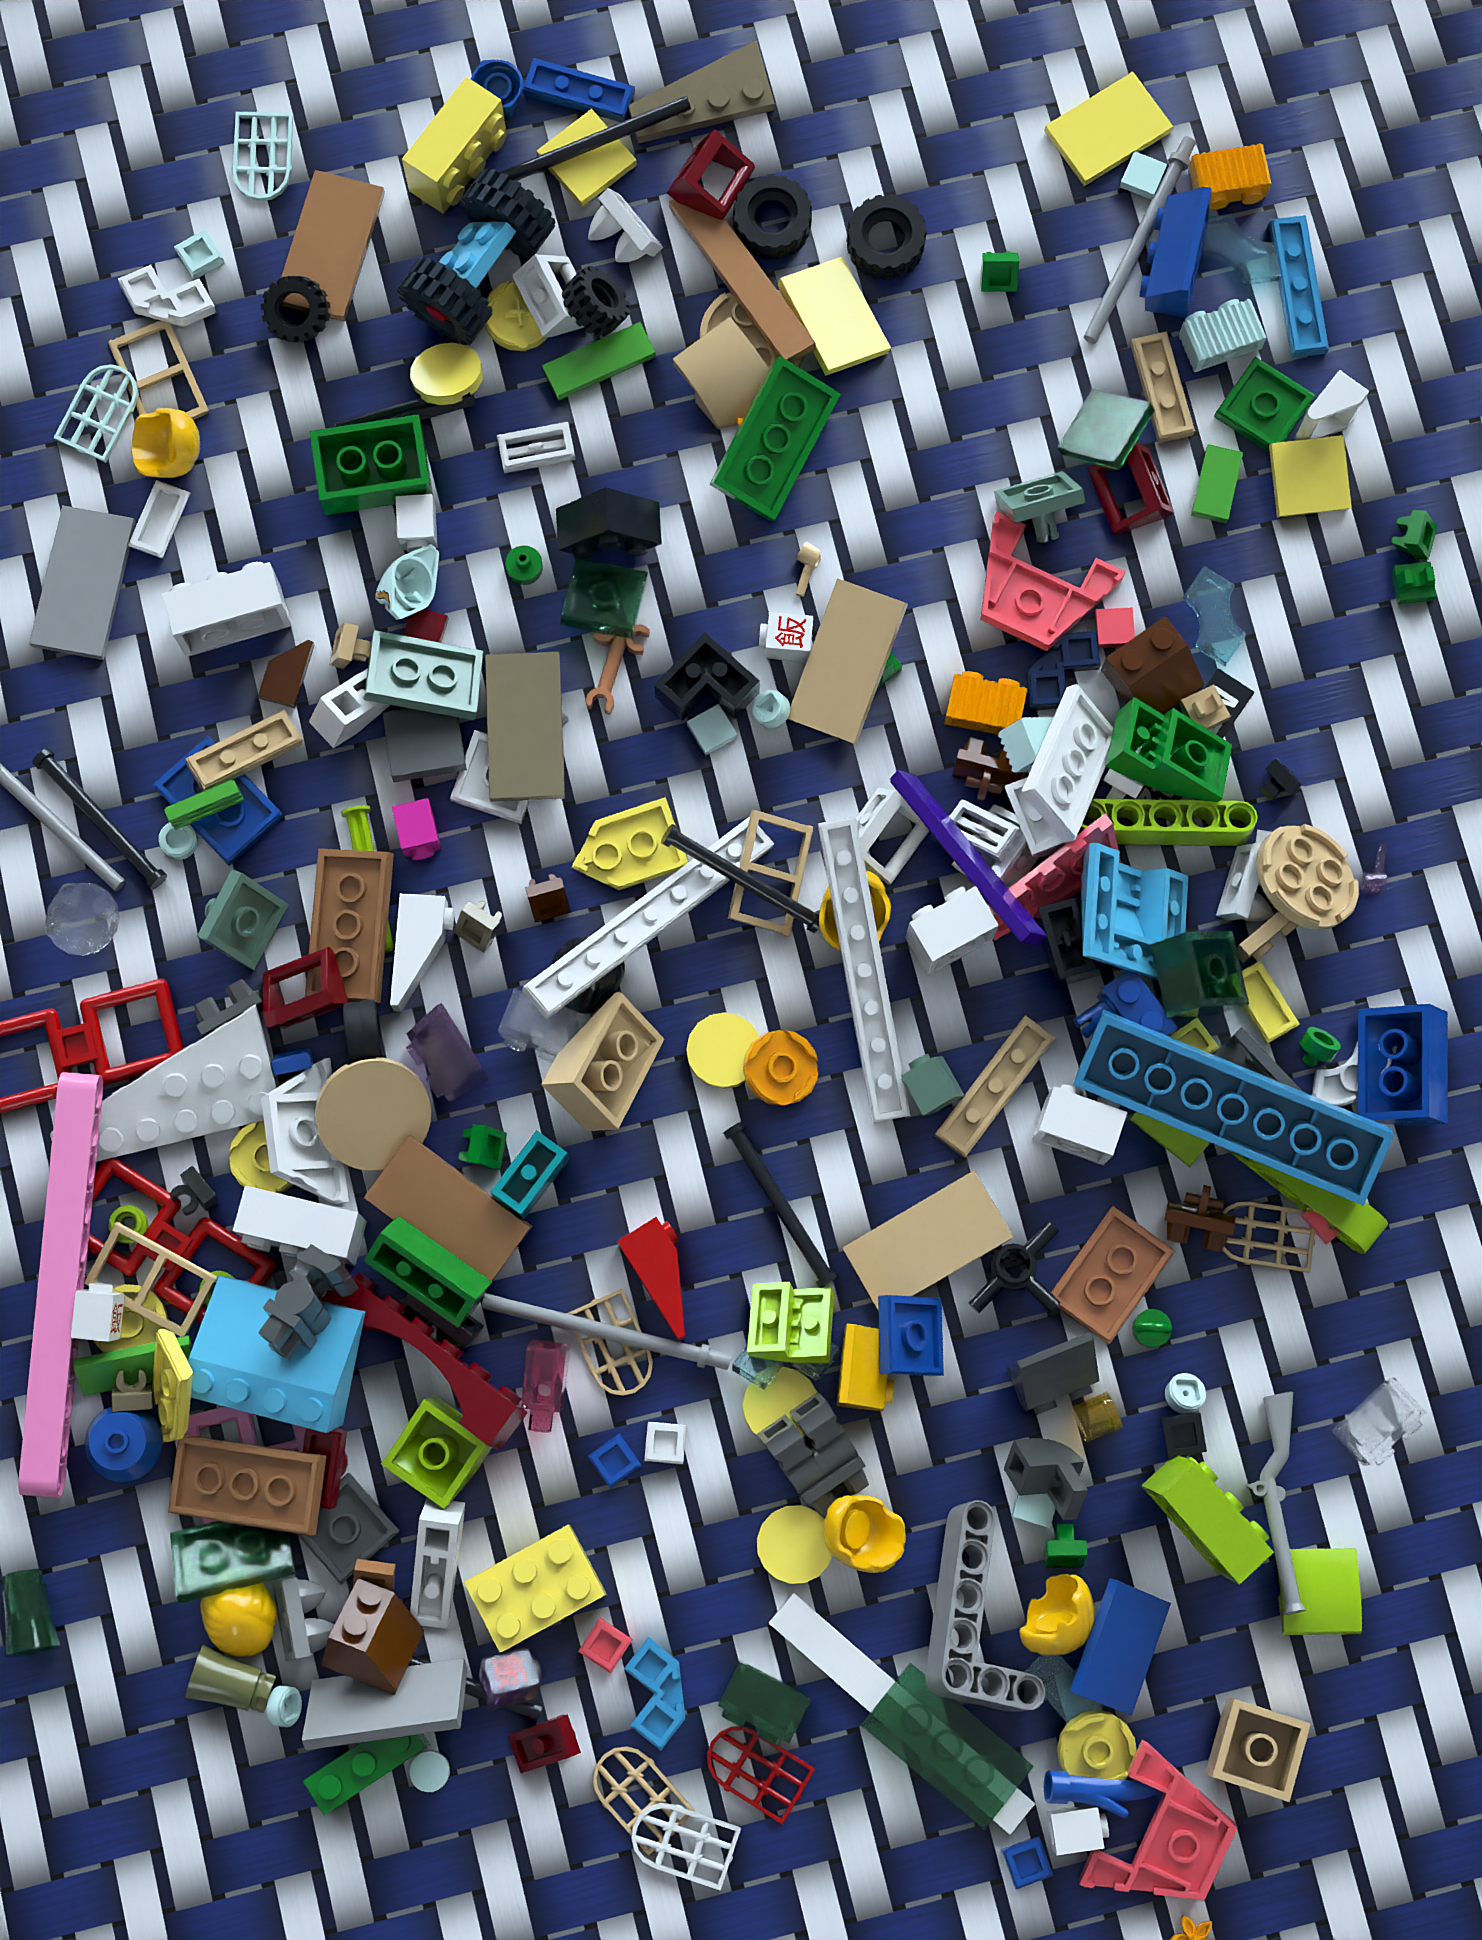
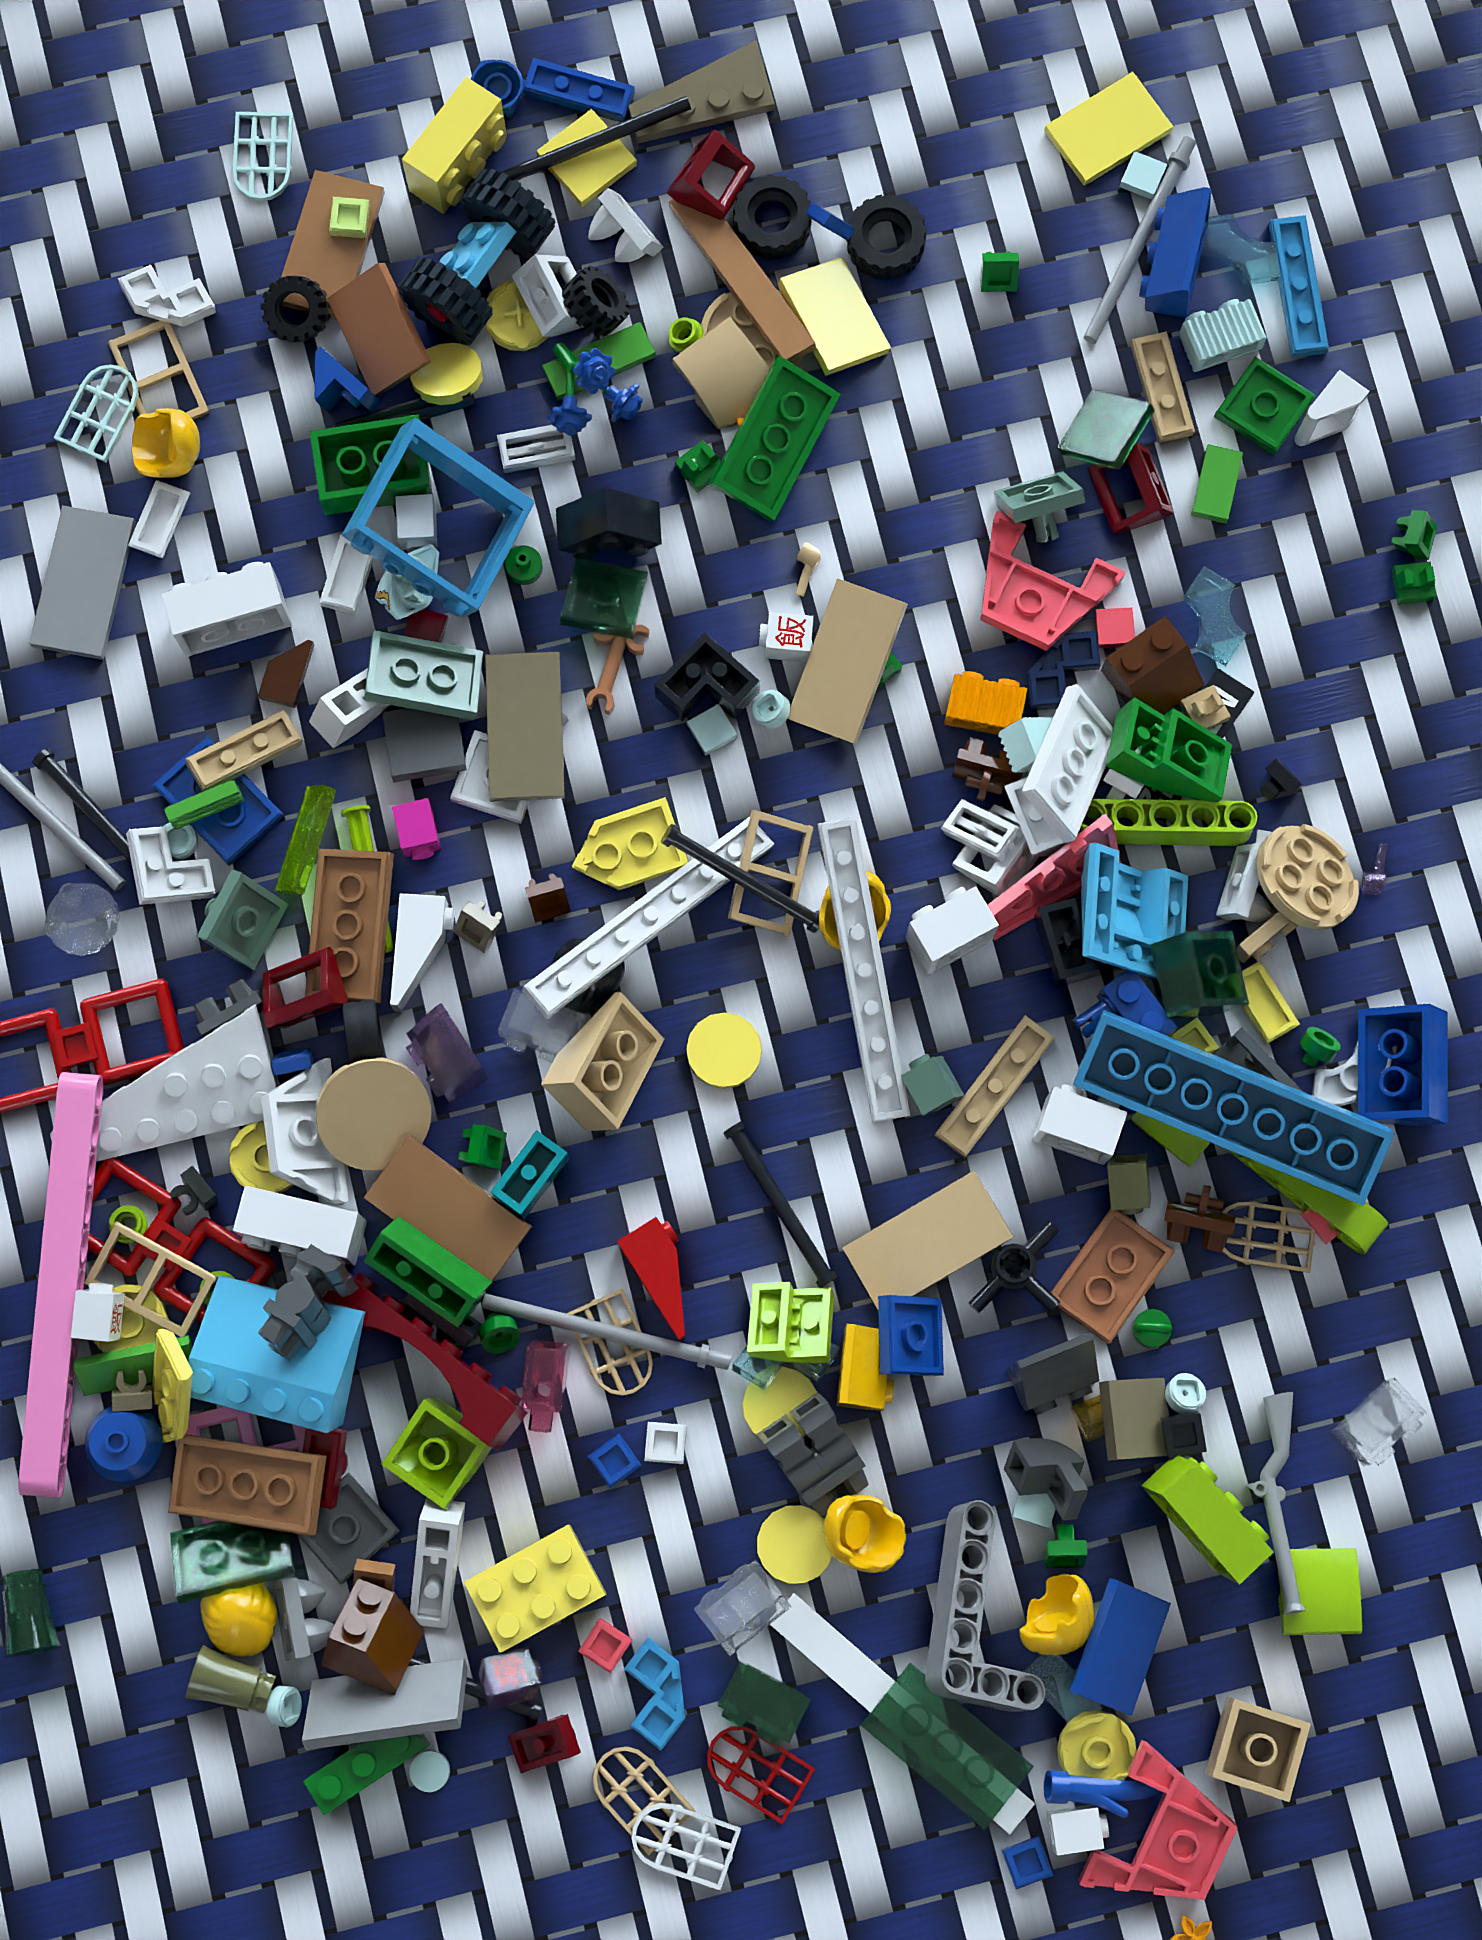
light aqua tile [174,229,225,280] -> none
tan tile [329,622,371,669] -> none
light orange tile [743,1030,819,1106] -> none
white tile [856,787,929,885] -> none
dark purple tile [890,770,1047,945] -> none
light orange brick [1188,143,1272,210] -> none
light yellow tile [1269,435,1352,518] -> none
none -> white tile [126,826,216,905]
none -> clear neon green tile [274,785,336,895]
none -> blue slope [314,346,381,412]
none -> white tile [320,534,374,615]
none -> nougat tile [327,263,431,396]
none -> yellowish green tile [329,197,370,238]
none -> dark azure window [342,418,535,617]
none -> green tile [479,1313,520,1354]
none -> blue plant [547,342,643,436]
none -> lime plate [668,317,704,353]
none -> green tile [675,440,721,493]
none -> clear brick [693,1559,791,1656]
none -> blue tile [806,202,855,240]
none -> dark tan tile [1099,1378,1169,1461]
none -> olive brick [1107,1153,1151,1215]

